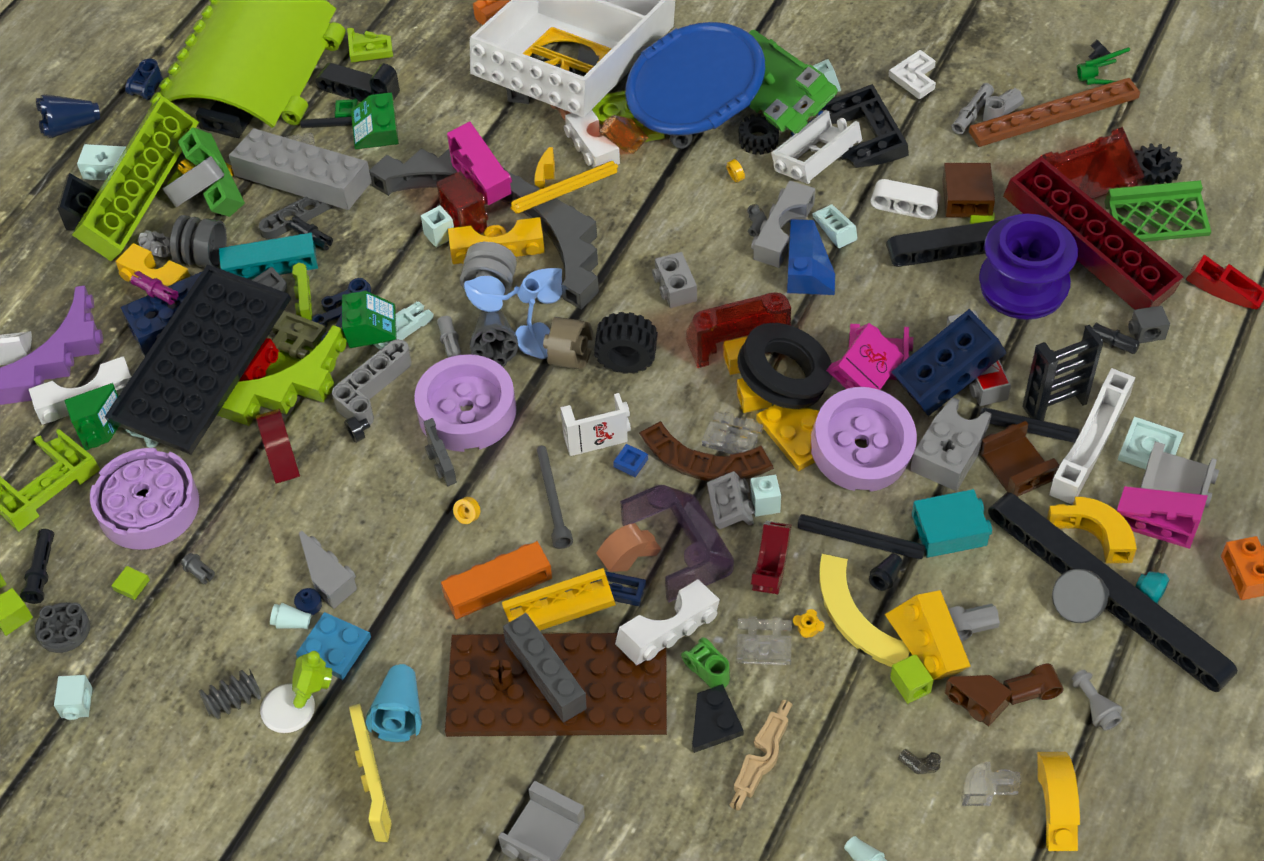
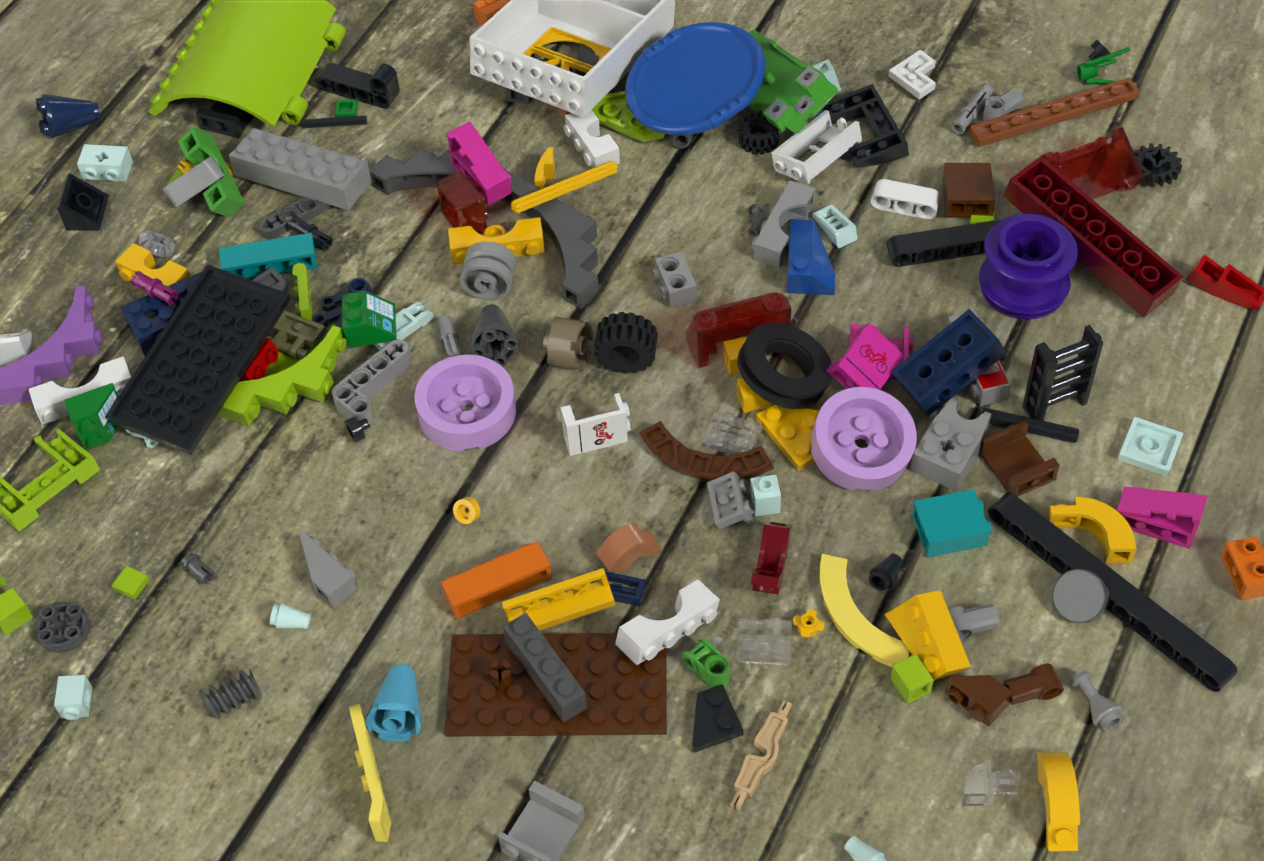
black pin [20,529,55,604] -> none
lime brick [72,96,199,261] -> none
lavender brick [90,448,199,550] -> none
dark blue piece [125,58,163,100] -> none
dark grey wheel [170,215,227,268] -> none
dark red arch [256,409,300,484] -> none
white piece [260,684,315,733] -> none
lime rock [292,651,332,709] -> none
dark blue tile [294,588,322,616] -> none
dark azure plate [296,612,371,680] -> none
lime wing [347,28,393,62] -> none
green slope [351,93,399,150] -> none
light aqua brick [421,205,454,248] -> none
dark grey wing [423,418,457,487] -> none
light blue plant [464,268,562,359] -> none
dark grey piece [537,445,573,549] -> none
clear orange slope [599,115,649,154] -> none
blue plate [613,444,648,478] -> none
clear purple windscreen [620,485,734,603] -> none
yellow tile [726,159,745,183] -> none
black axle [798,514,925,559] -> none
clear smoke arm [898,749,942,774] -> none
white arch [1049,368,1135,505] -> none
black axle [1092,322,1140,354] -> none
bright green fence [1104,180,1211,242] -> none
dark grey brick [1128,306,1170,343] -> none
teal cone [1135,571,1170,604] -> none
light grey panel [1140,441,1219,508] -> none

